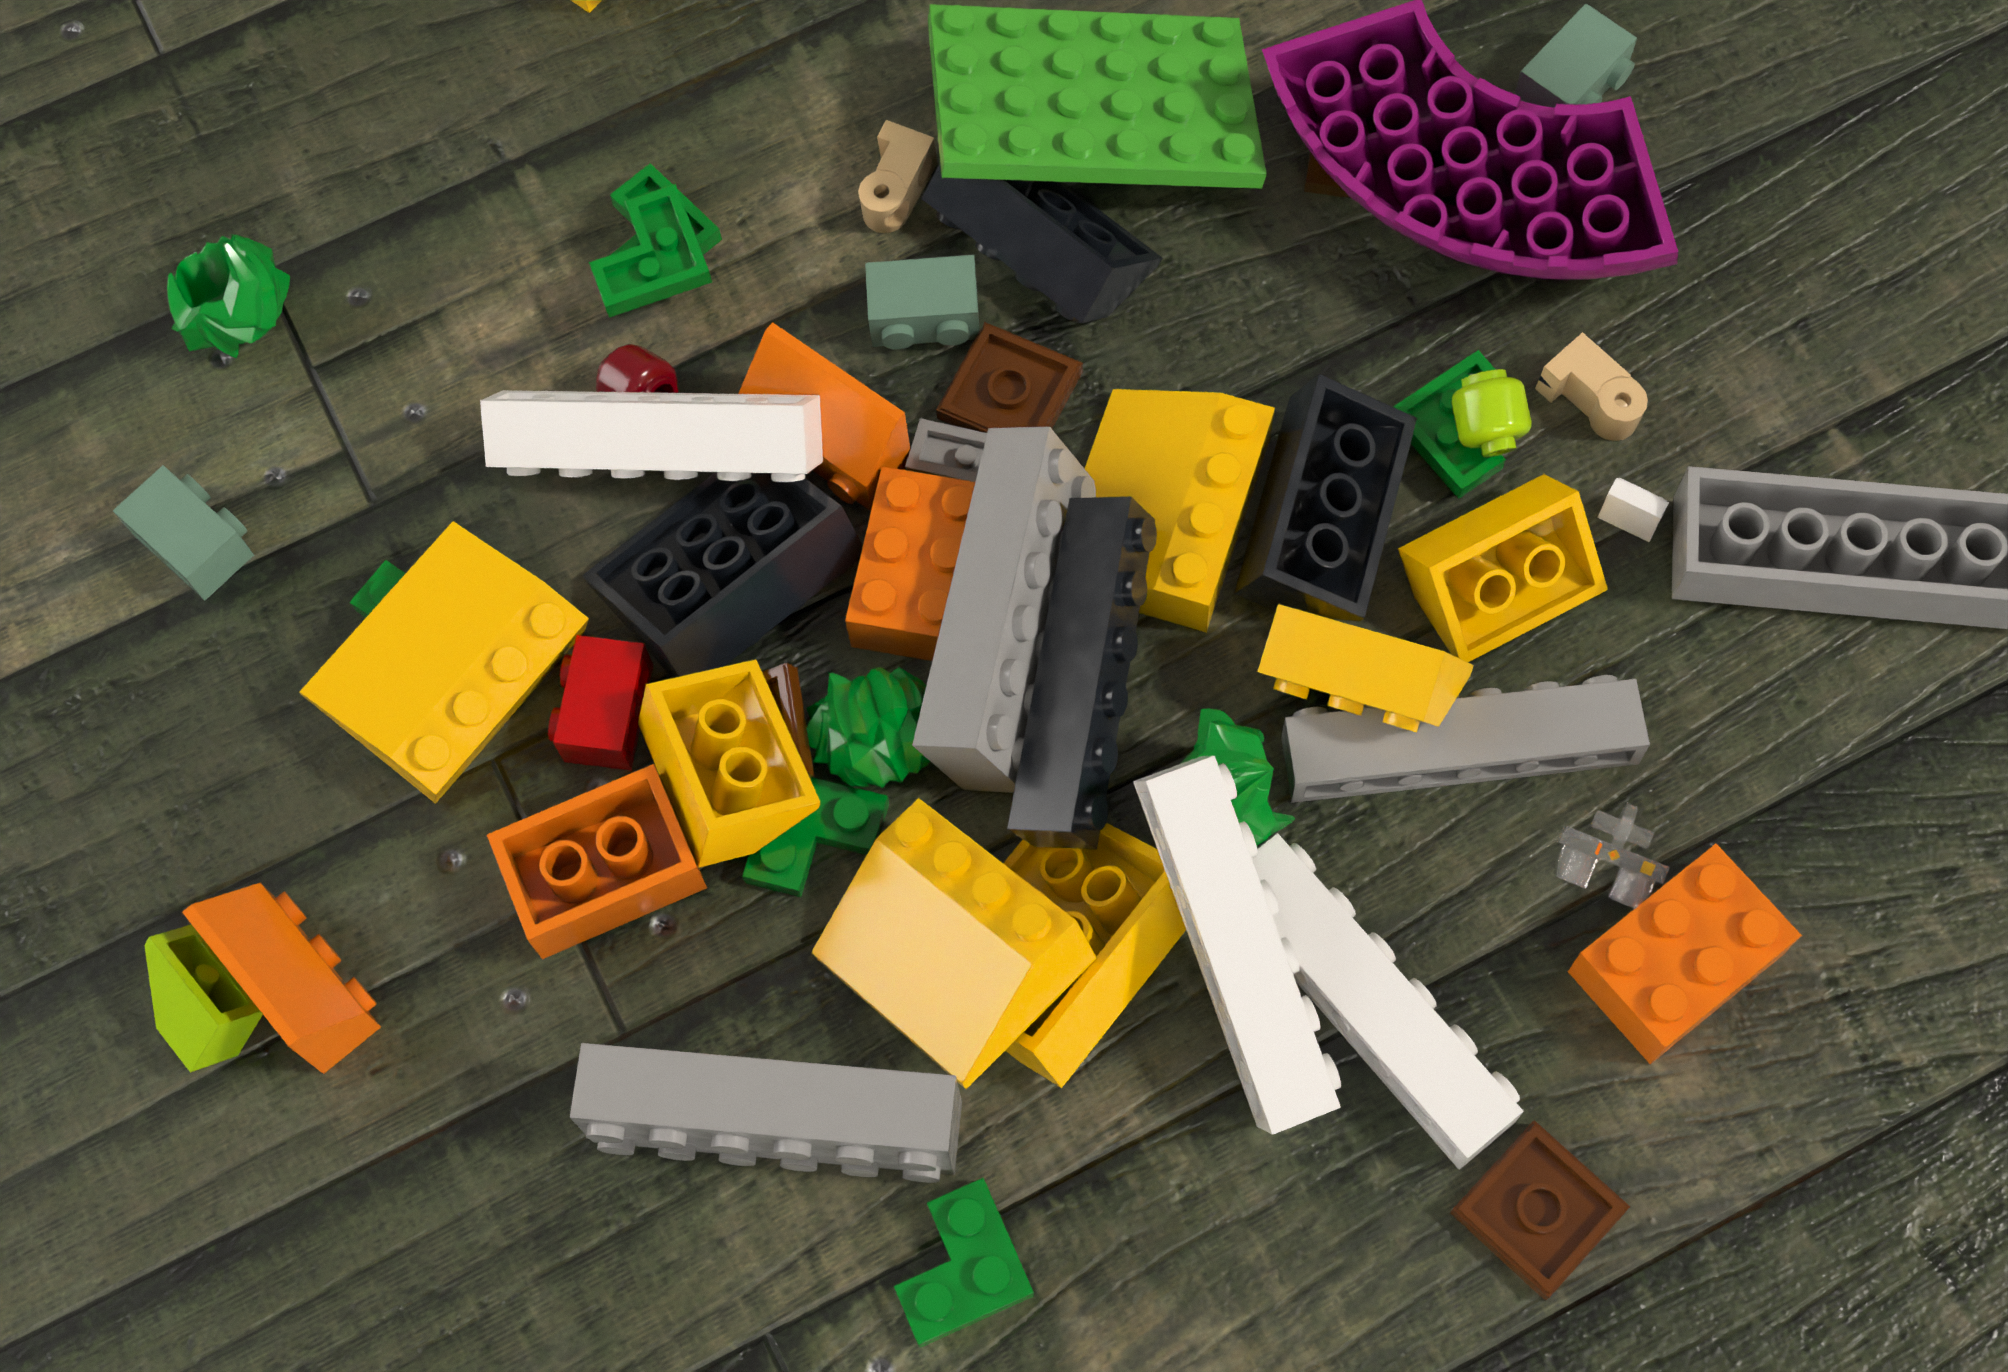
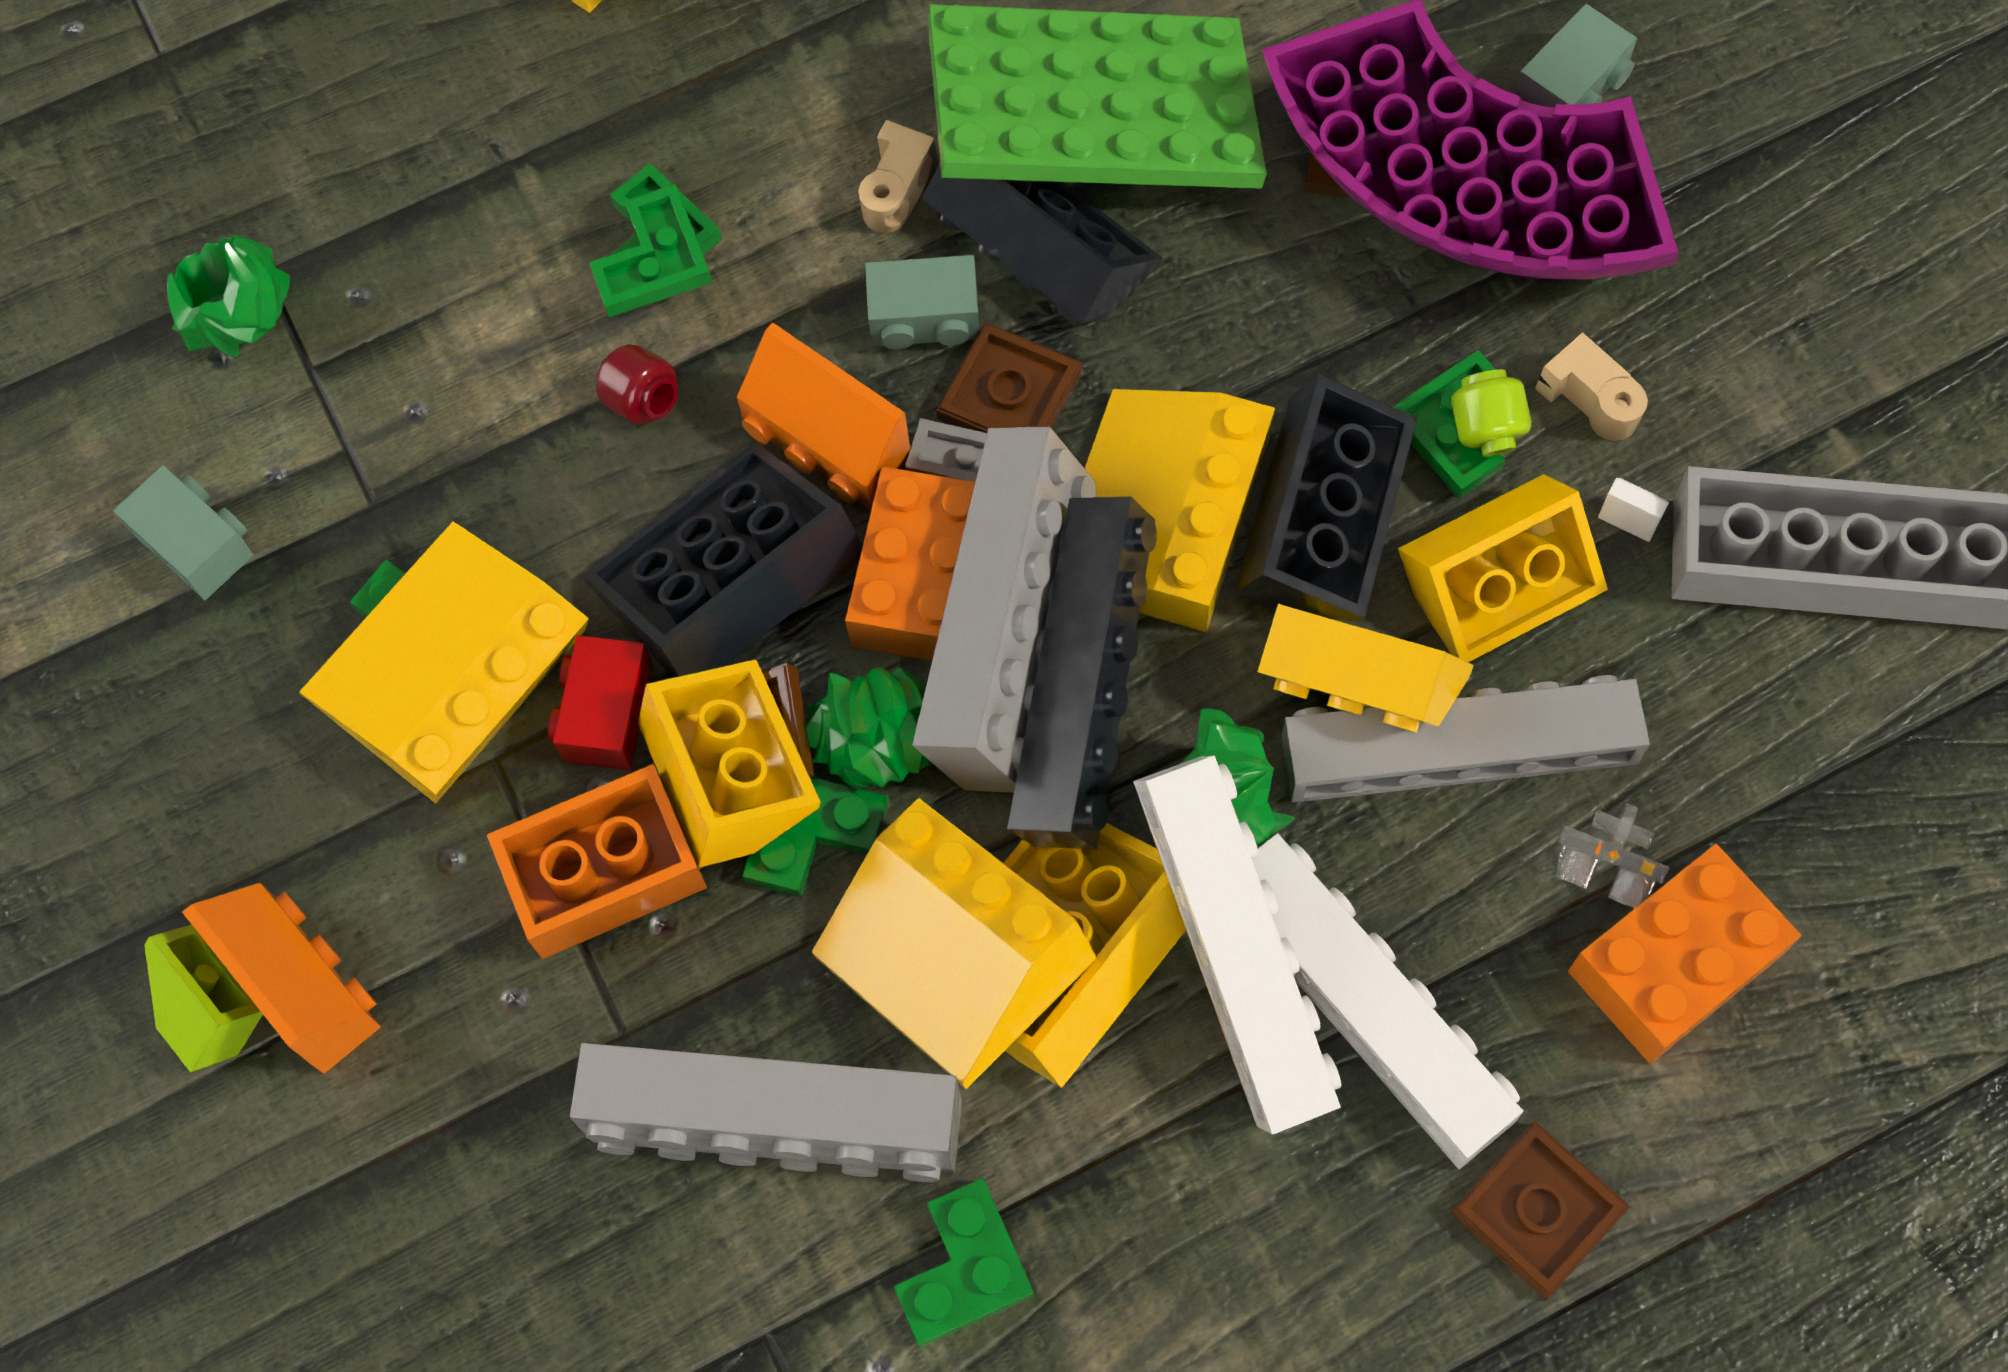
white brick [480,390,823,482] -> none

